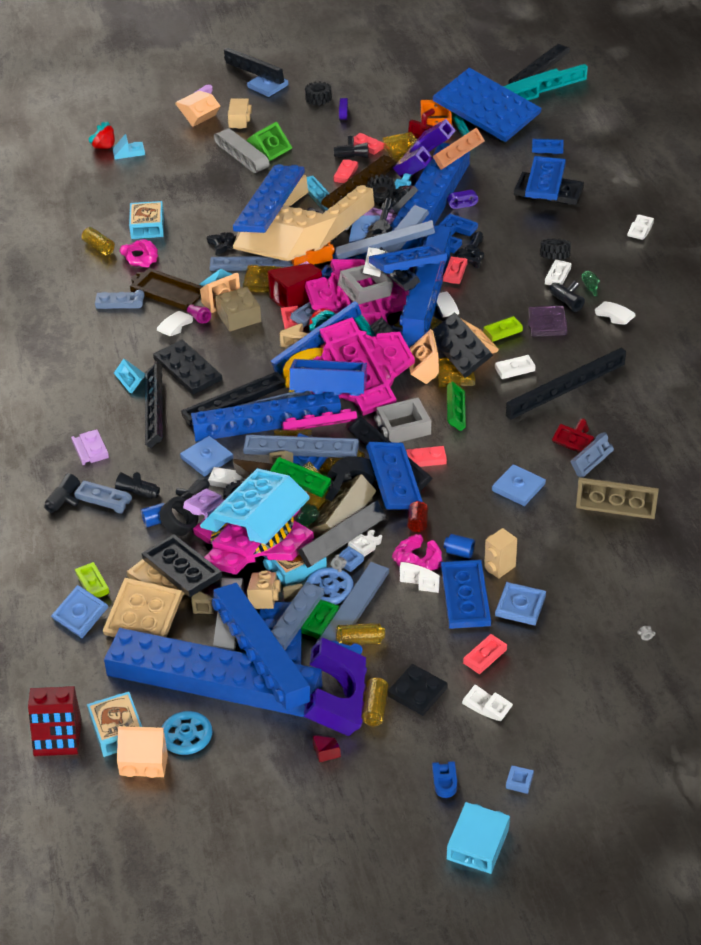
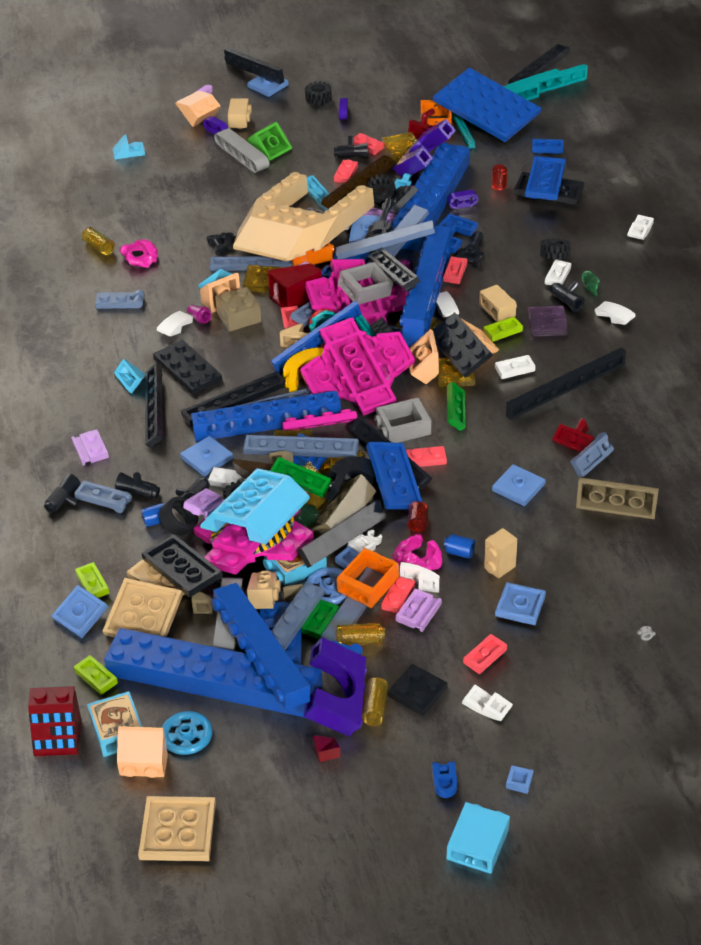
red hair [88,122,115,149] -> none
brick [129,201,164,239] -> none
dark brown piece [130,268,203,311] -> none
blue plate [233,164,305,233] -> none
piece [289,359,367,396] -> none
light grey piece [330,554,347,572] -> none
white plate [363,247,385,277] -> none
blue plate [369,245,447,273] -> none
nougat plate [432,127,485,170] -> none
blue plate [441,560,491,629] -> none
none -> lime plate [74,655,118,695]
none -> tan plate [138,796,216,861]
none -> dark purple beam [203,116,228,134]
none -> orange window [337,548,399,608]
none -> coral plate [382,576,415,613]
none -> lavender plate [396,588,442,632]
none -> tan brick [479,285,517,322]
none -> clear red brick [491,164,508,190]

